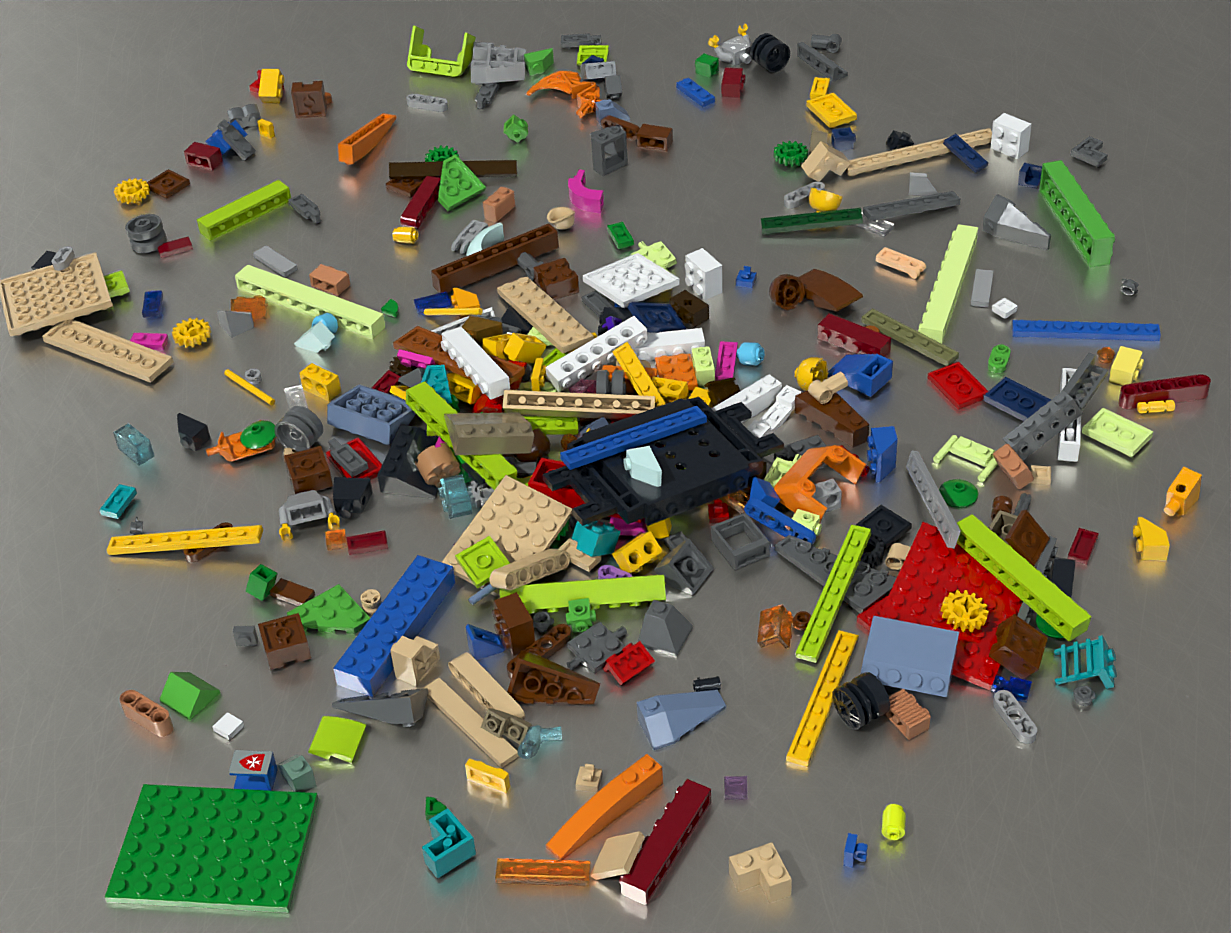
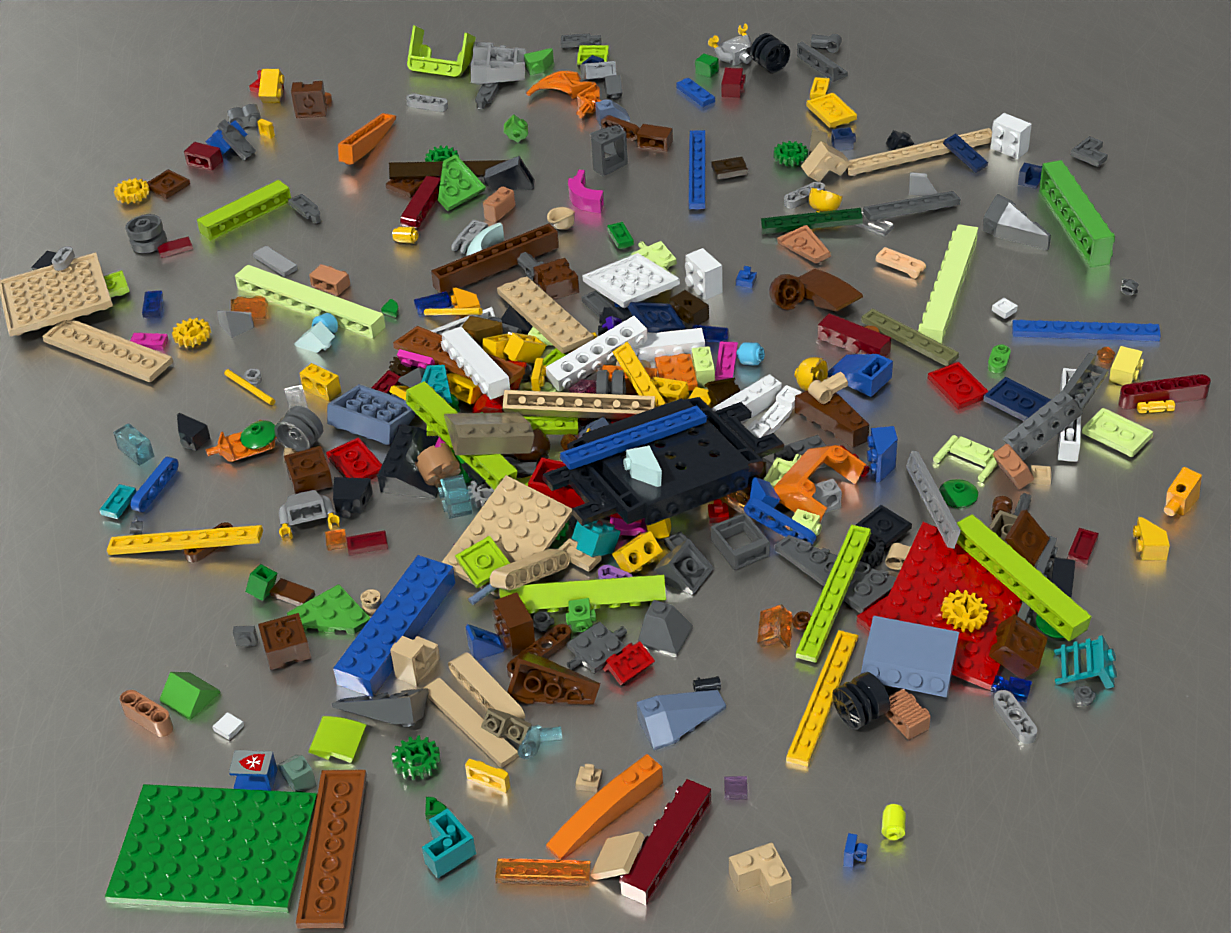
dark grey hinge [328,438,368,477] -> none
light grey tile [971,269,993,307] -> none
none -> blue beam [131,456,179,512]
none -> dark orange plate [296,770,367,929]
none -> green gear [392,735,441,780]
none -> black slope [484,156,535,191]
none -> blue plate [689,130,705,210]
none -> clear blue slope [692,325,730,343]
none -> dark brown plate [711,157,748,180]
none -> nougat wing [777,225,831,264]

